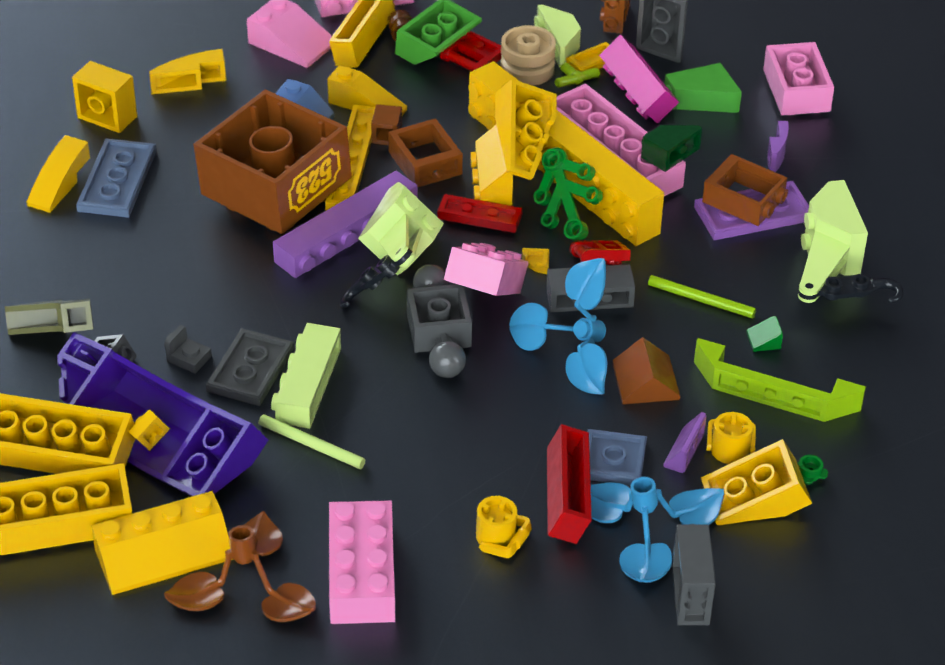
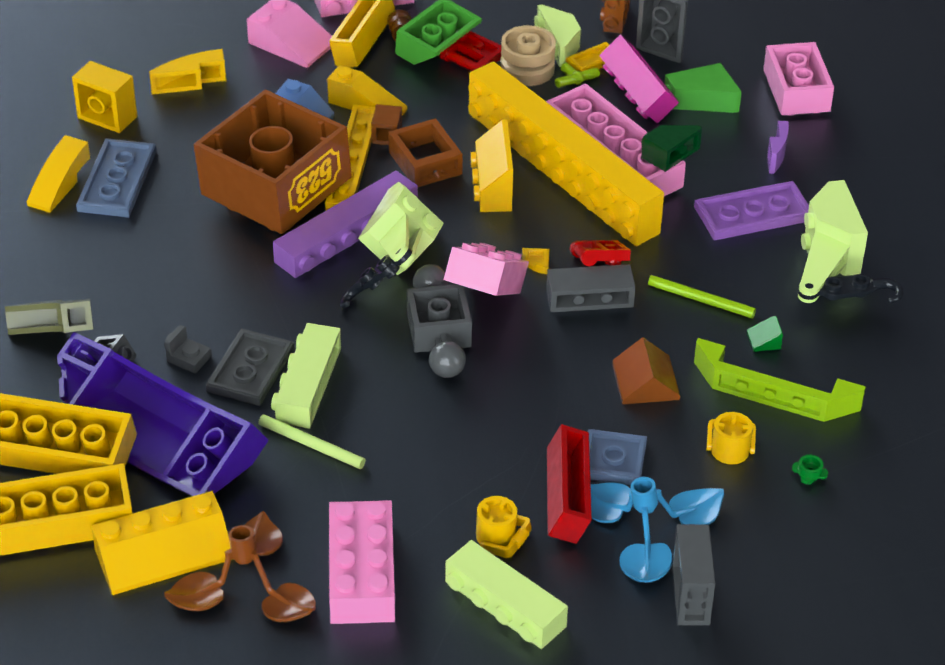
yellow bracket [129,409,170,451] -> none
red plate [437,194,522,233] -> none
yellow wedge [495,79,557,180] -> none
dark azure plant [509,258,608,395] -> none
green plant [533,148,603,241] -> none
medium lavender slope [663,412,707,473] -> none
yellow slope [701,439,812,526] -> none
dark orange window [702,154,788,226] -> none
none -> yellowish green brick [445,540,568,649]

